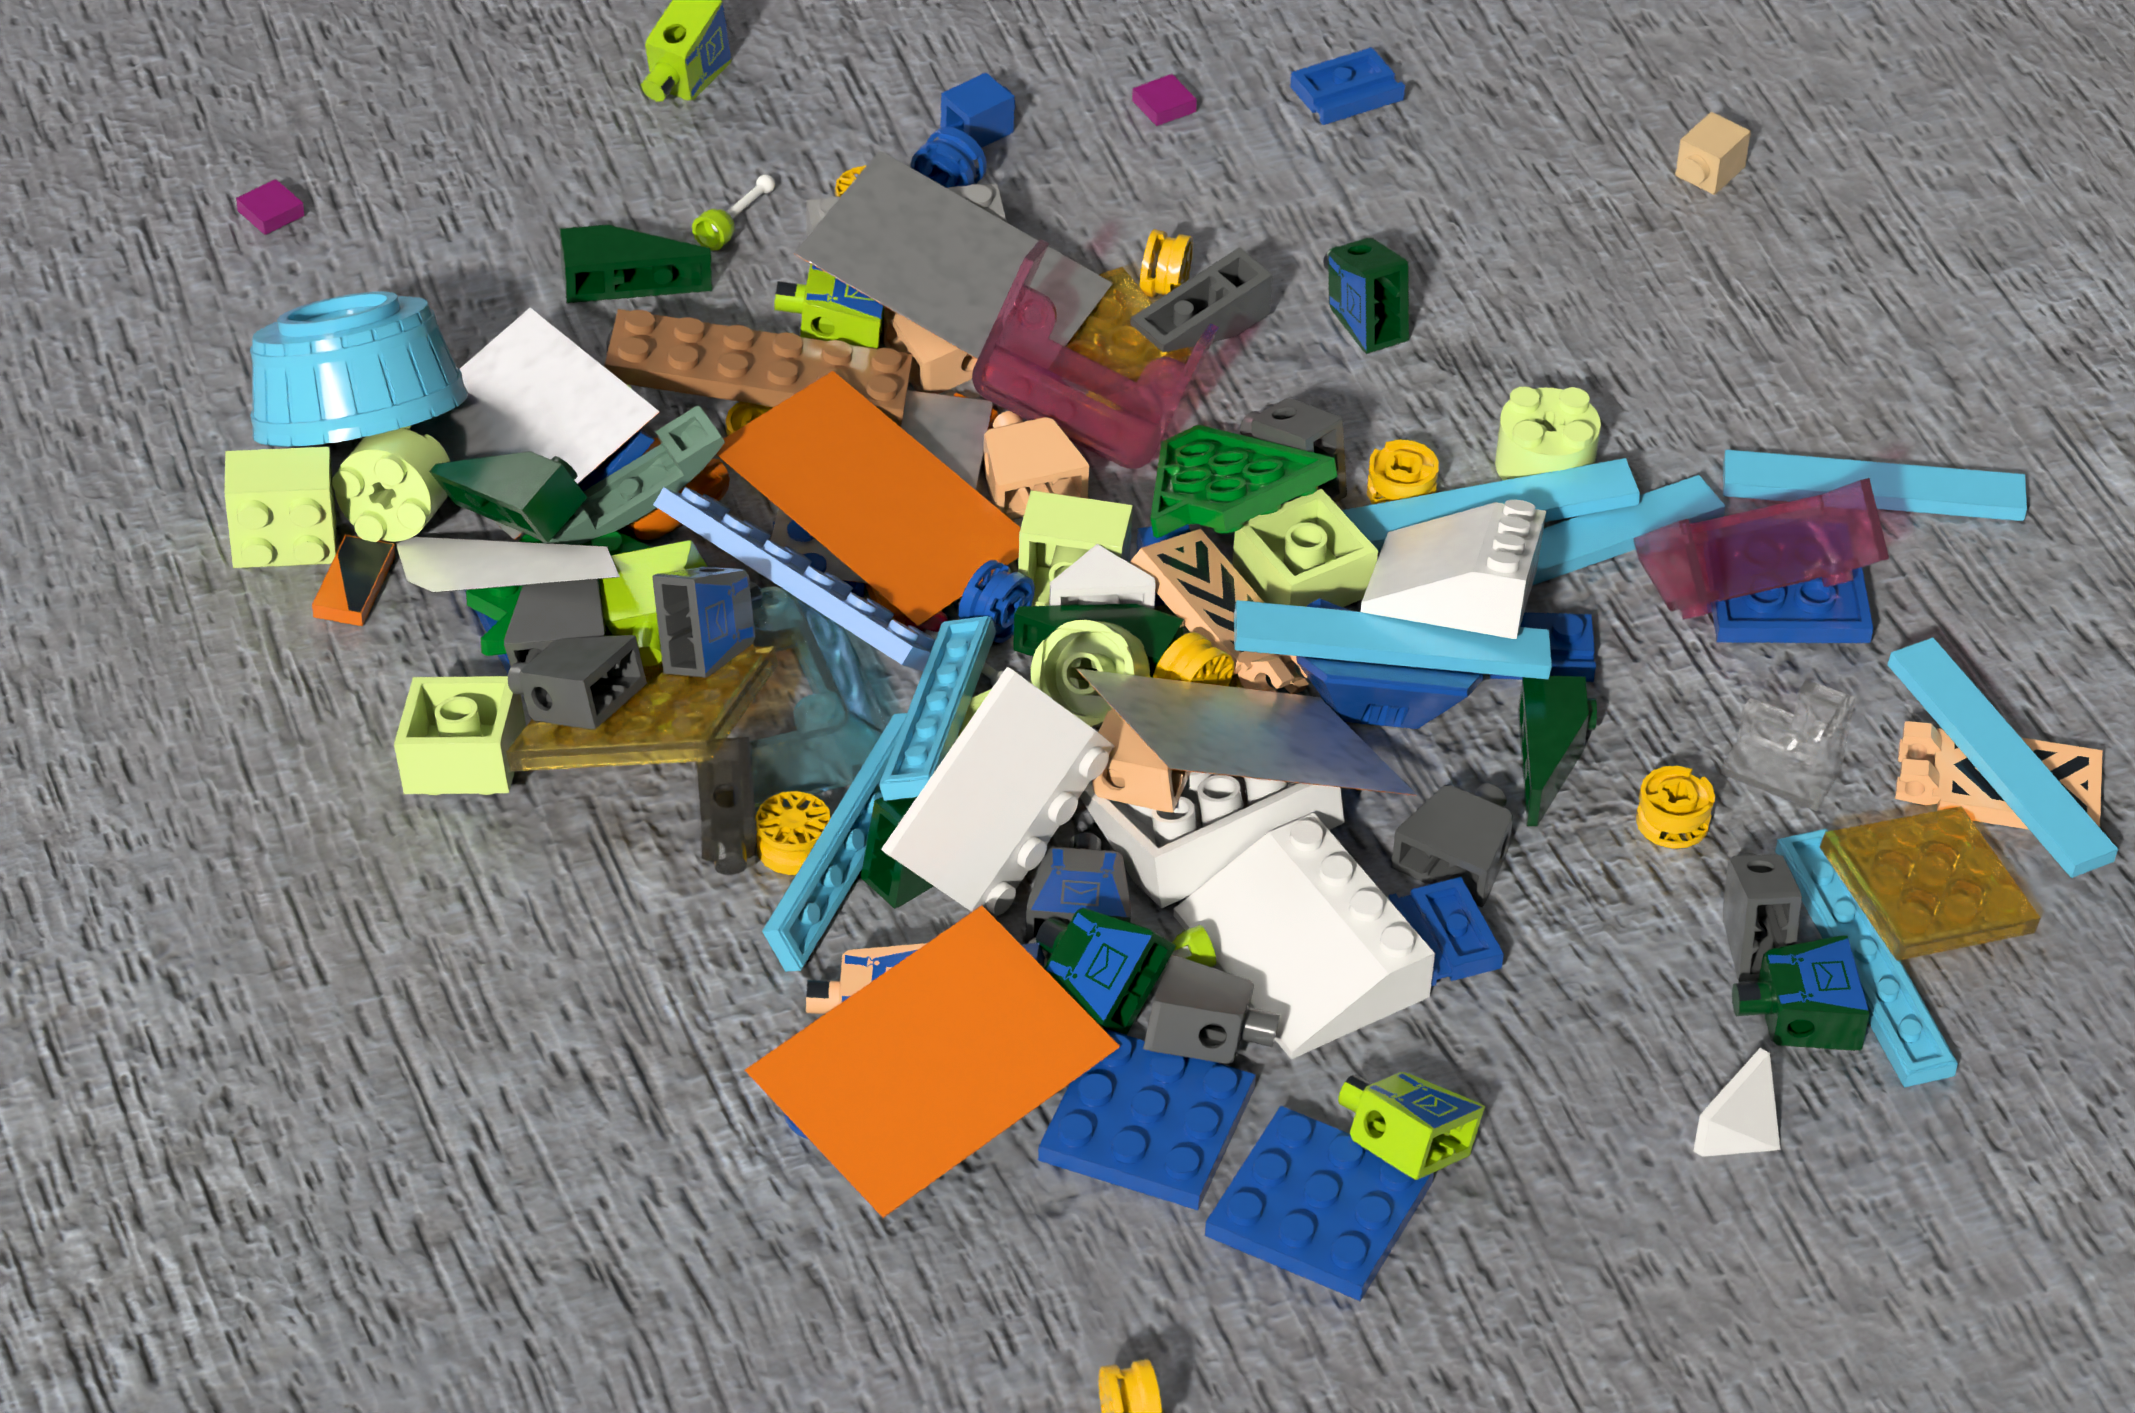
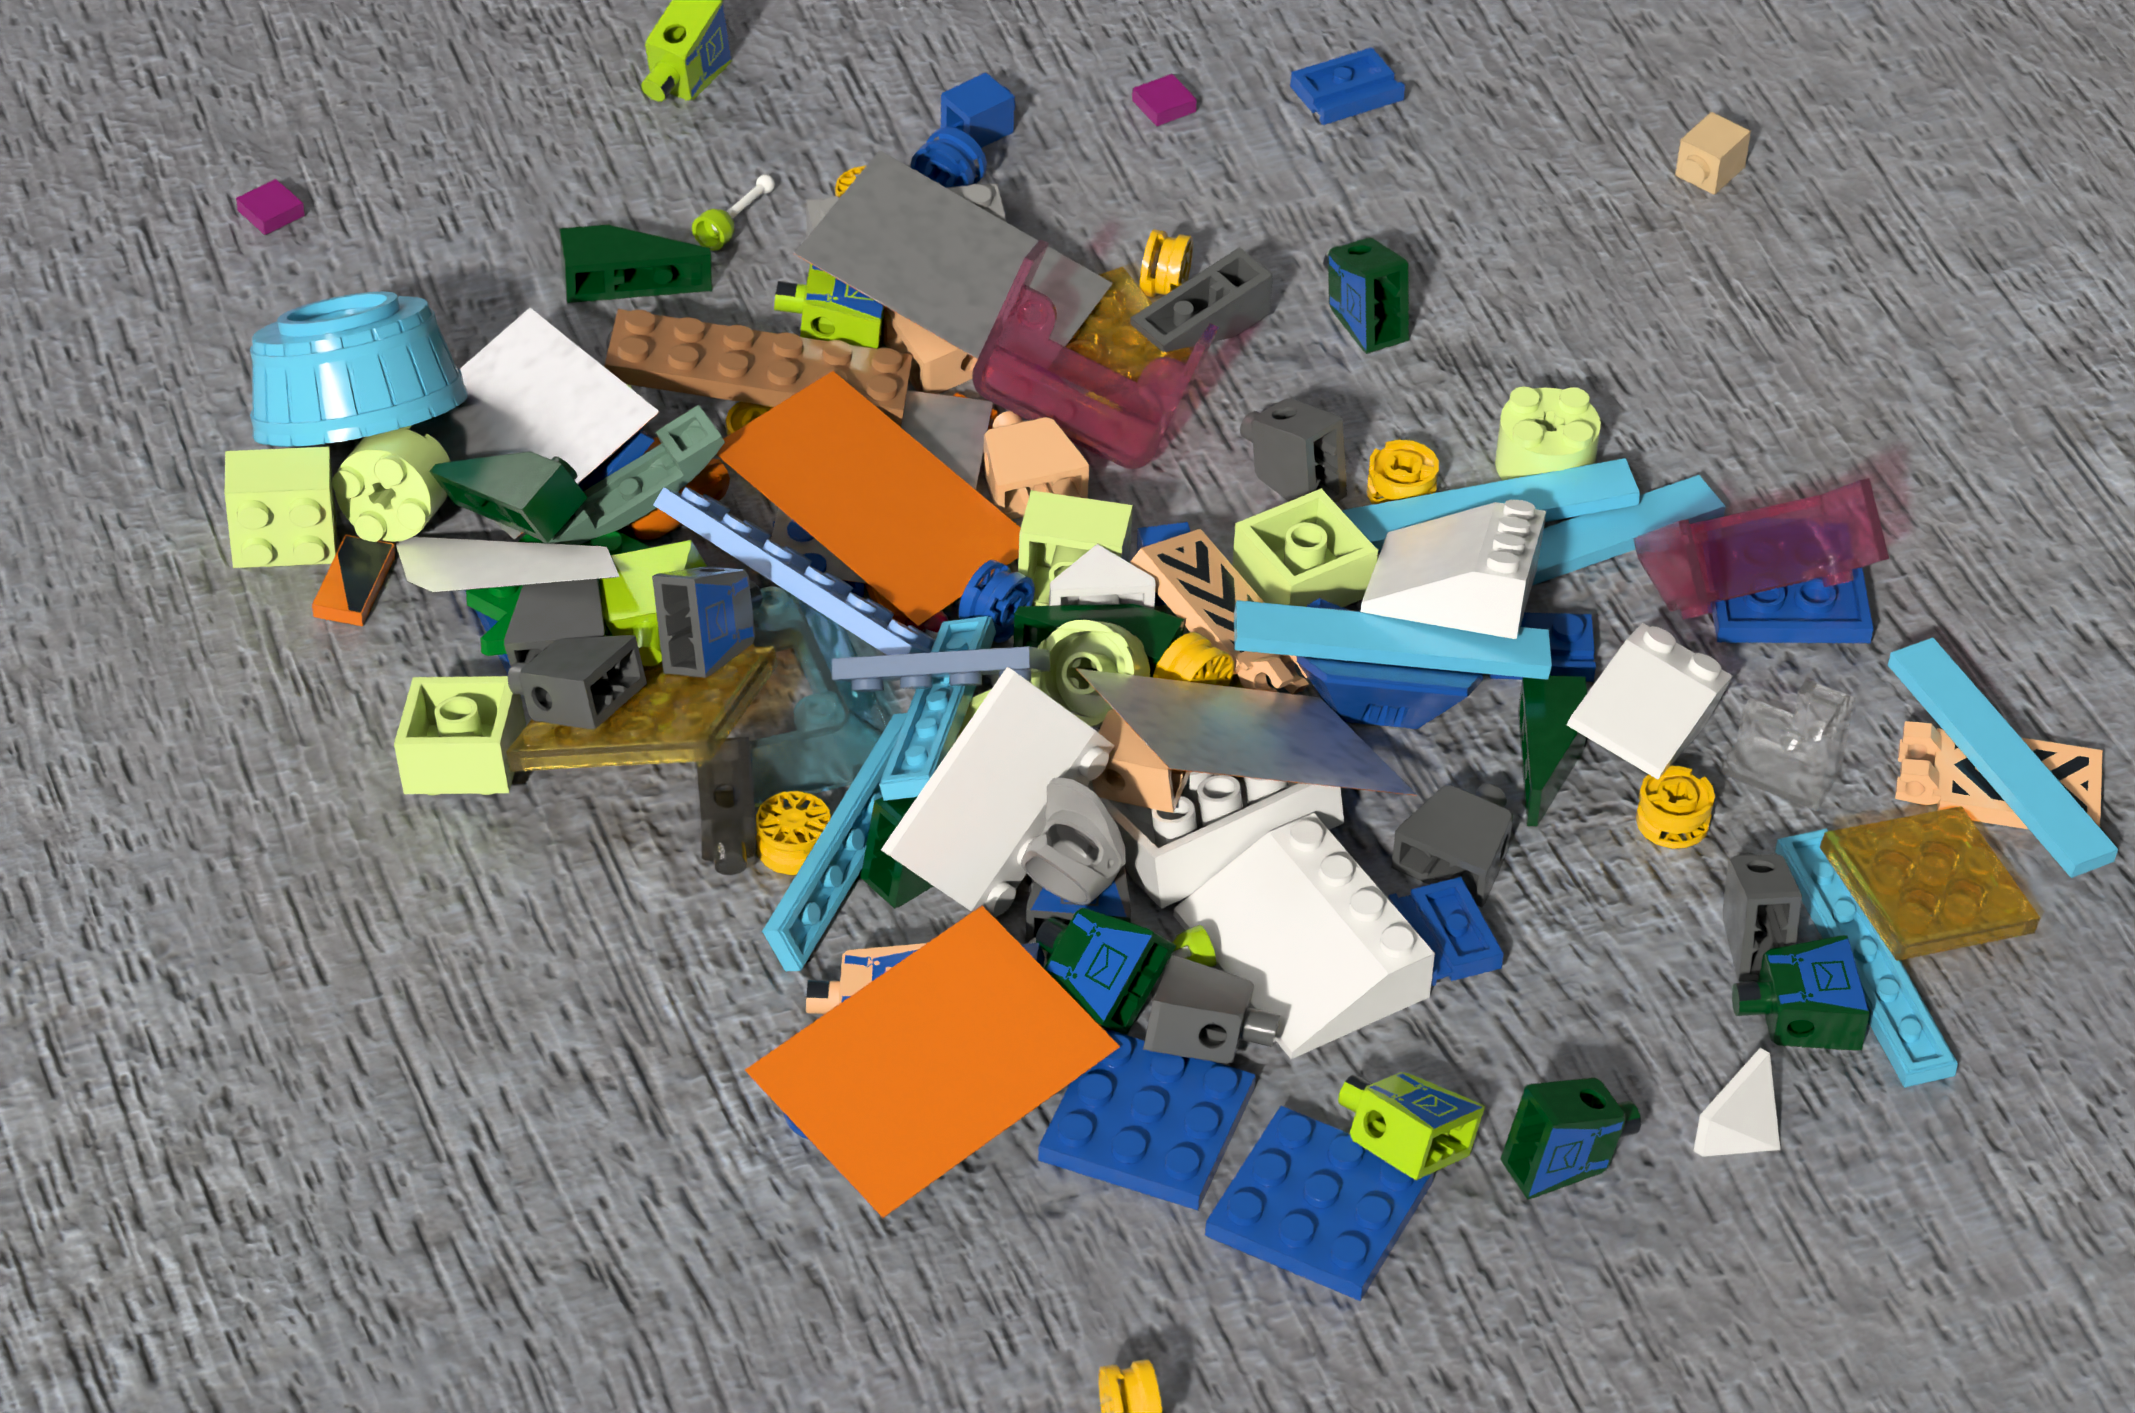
green wing [1150,424,1337,538] -> none
medium azure tile [1723,449,2027,521] -> none
none -> plate [832,646,1050,692]
none -> light grey helmet [1021,778,1126,905]
none -> dark green torso [1500,1077,1641,1200]
none -> white slope [1567,623,1733,779]

